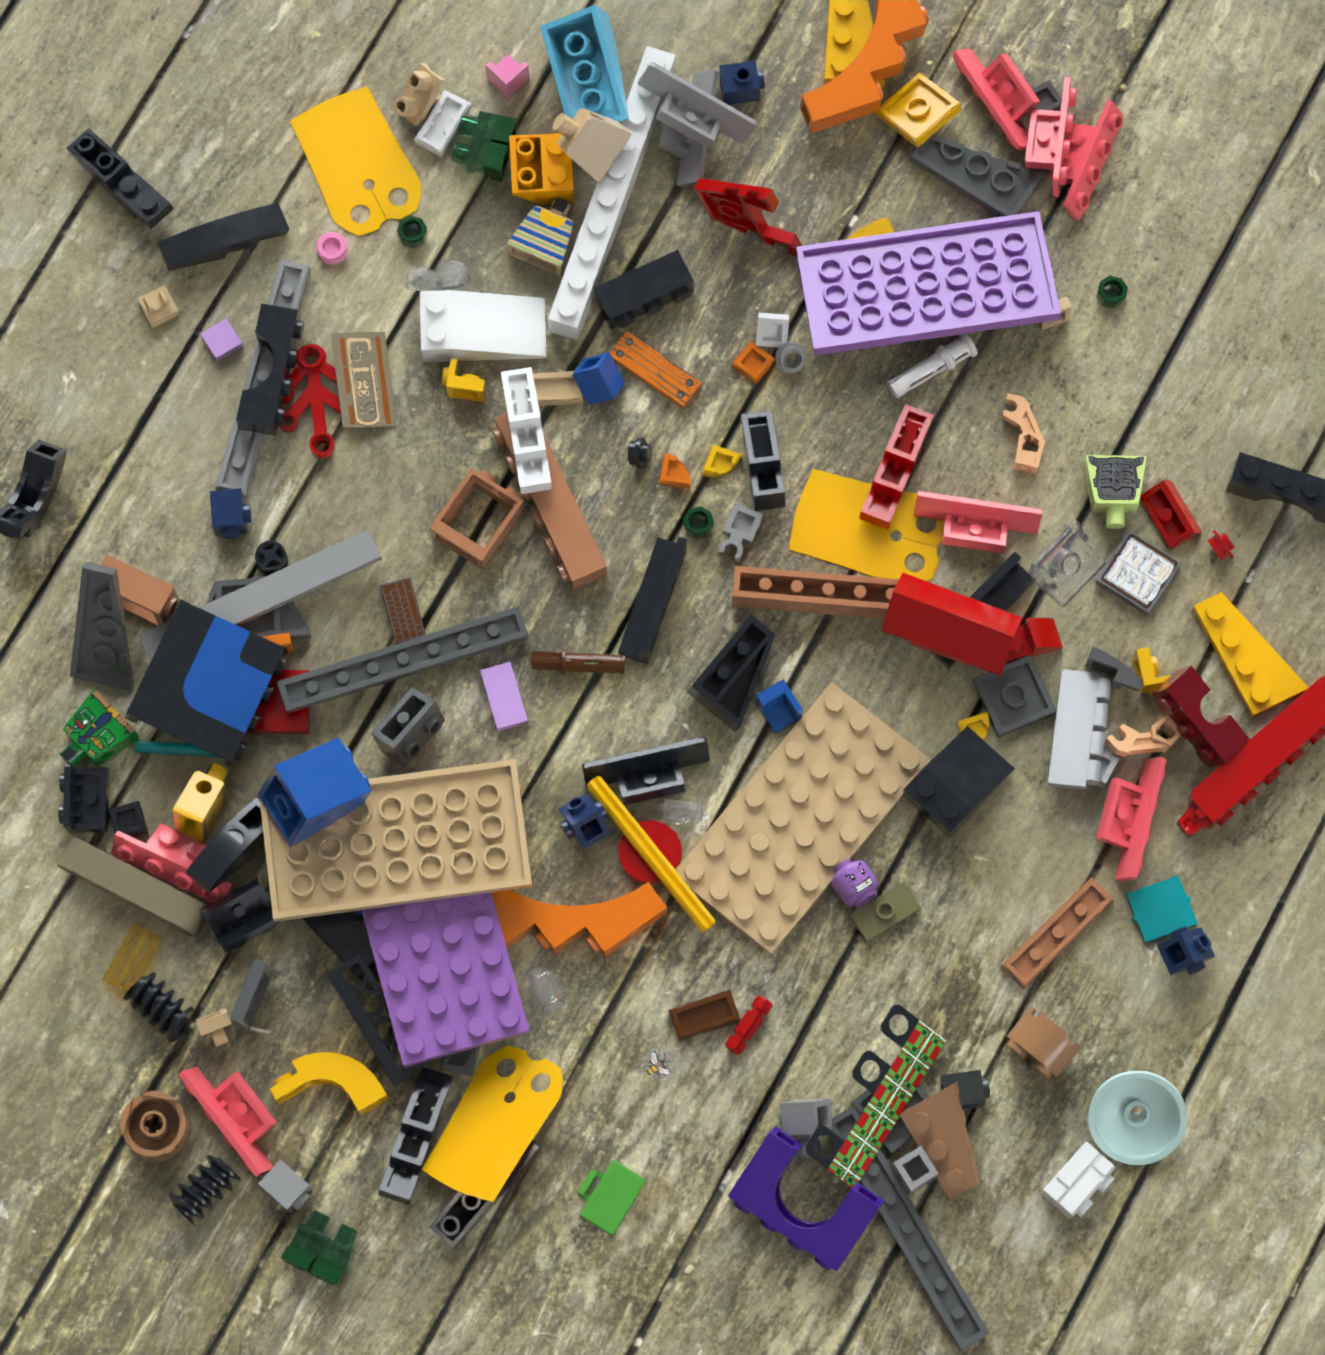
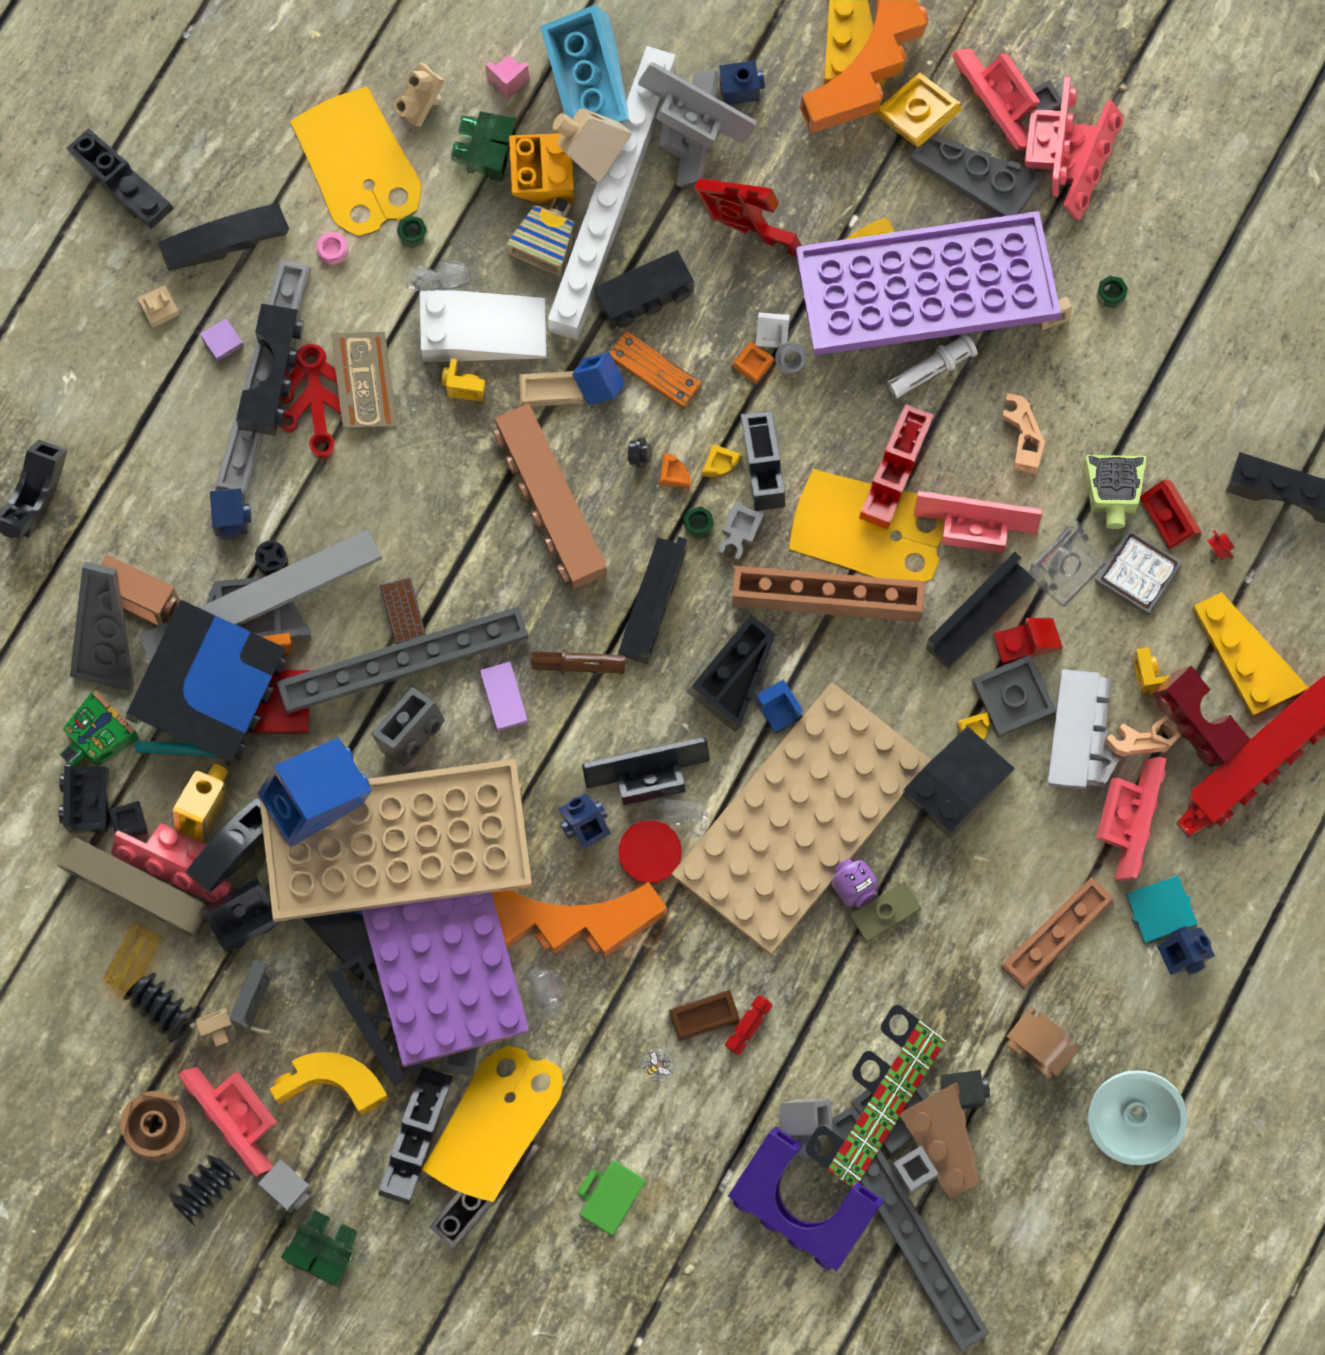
white plate [414,90,472,157] -> none
nougat window [429,468,525,570] -> none
white slope [501,367,552,494] -> none
yellow axle [587,776,715,932] -> none
red slope [881,572,1022,676] -> none
white brick [1041,1142,1116,1220] -> none
dark grey slope [1085,646,1142,691] -> none

